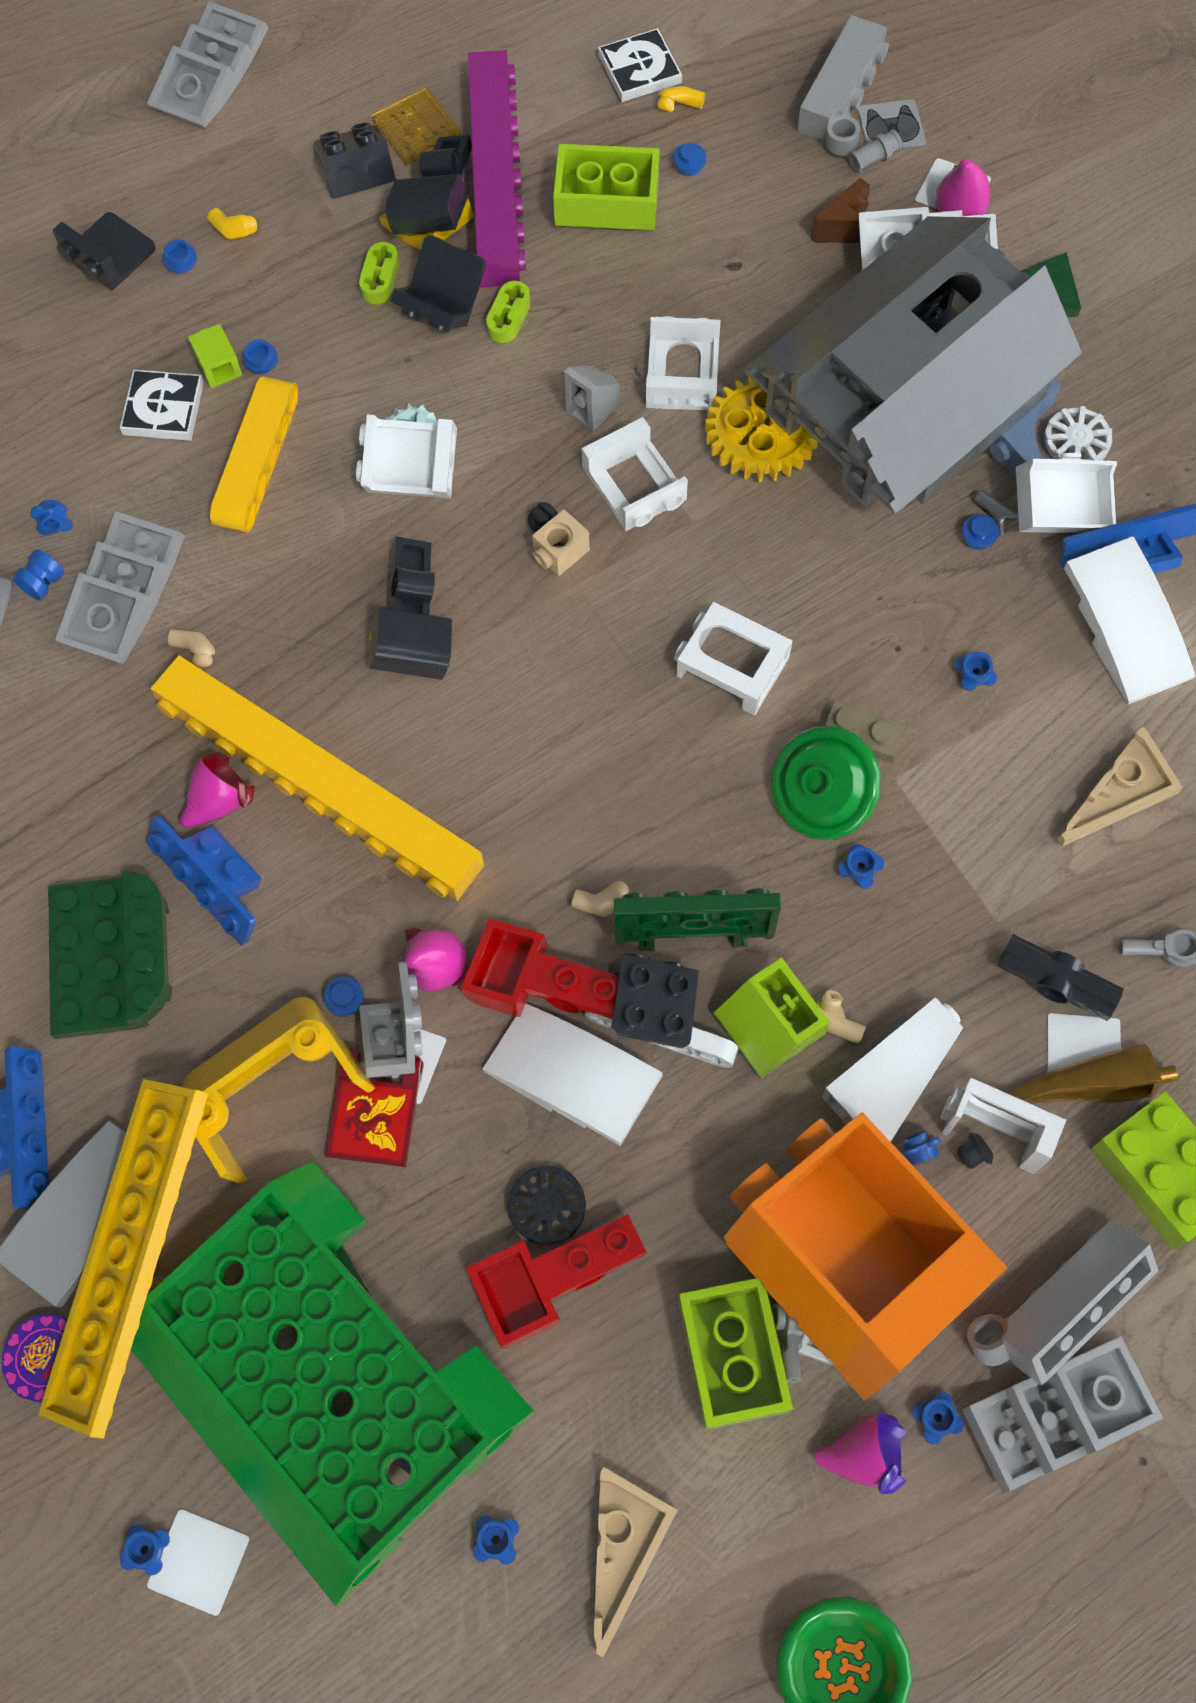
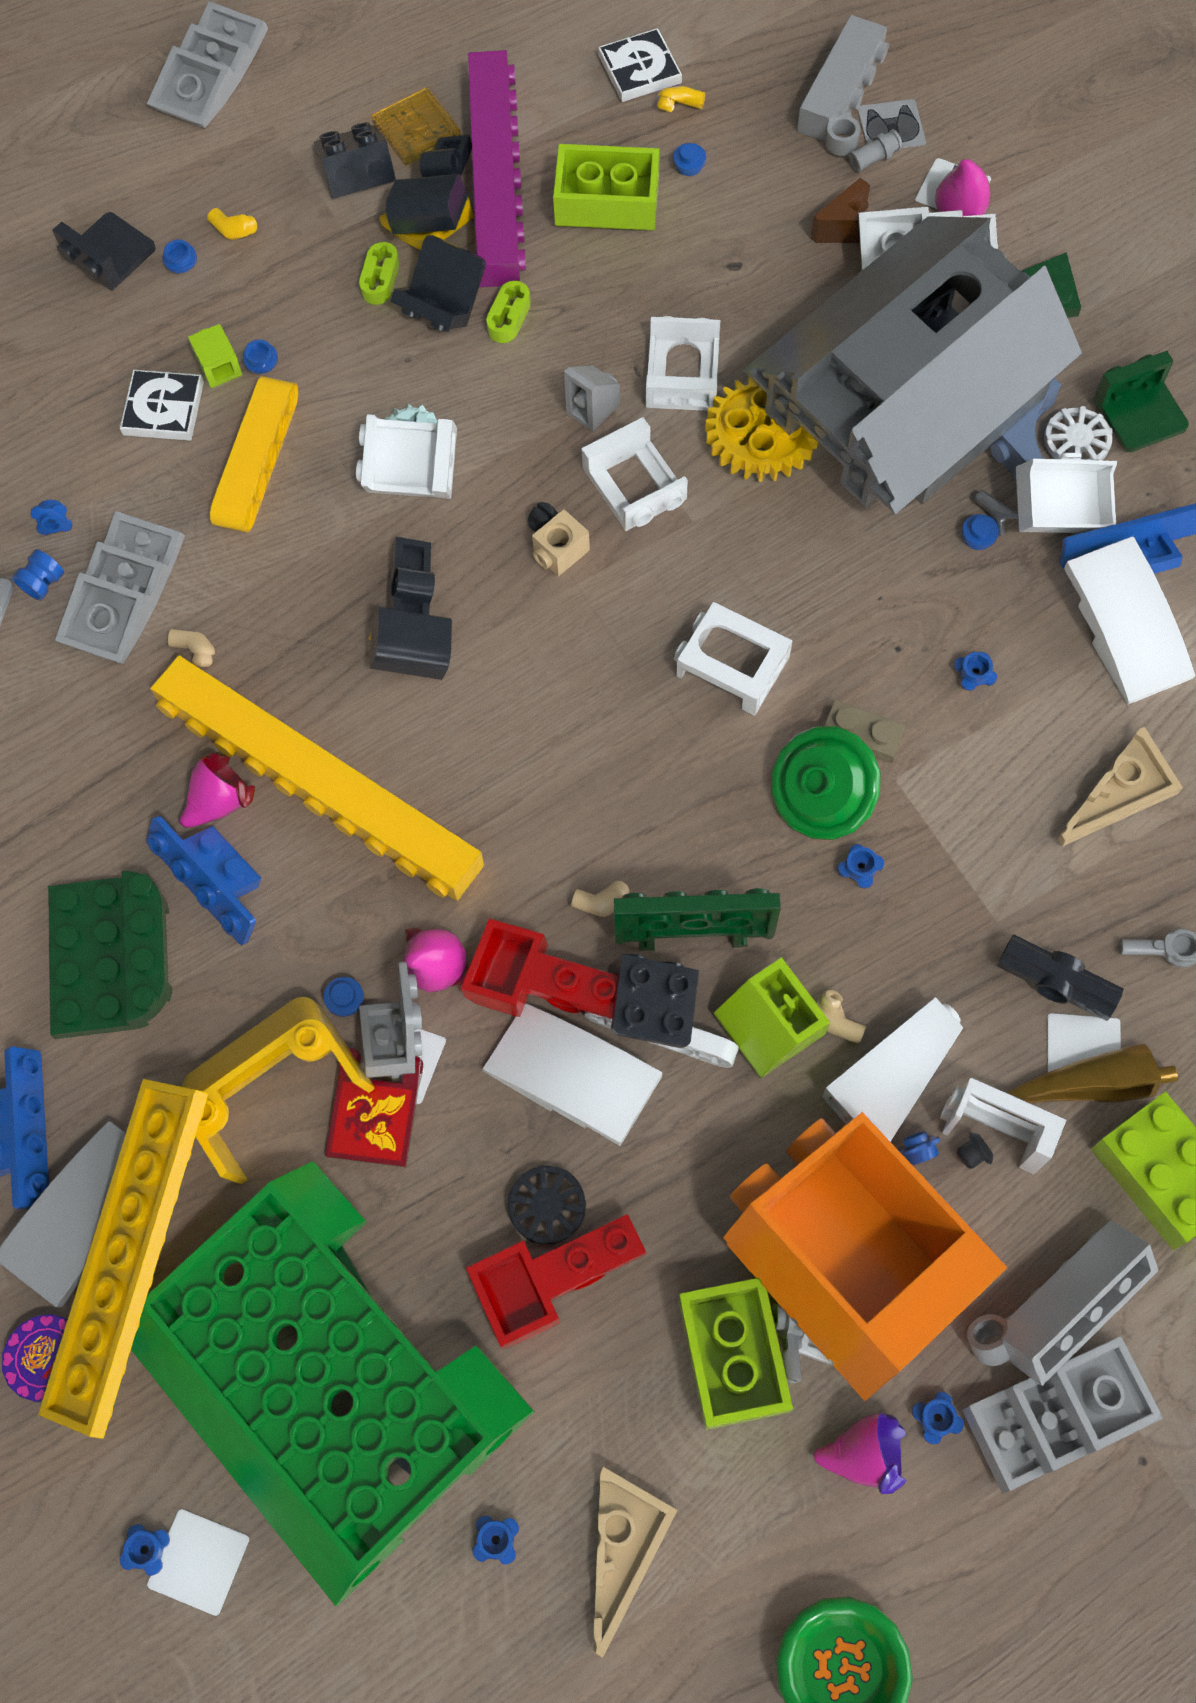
none -> dark green bracket [1094,350,1189,452]

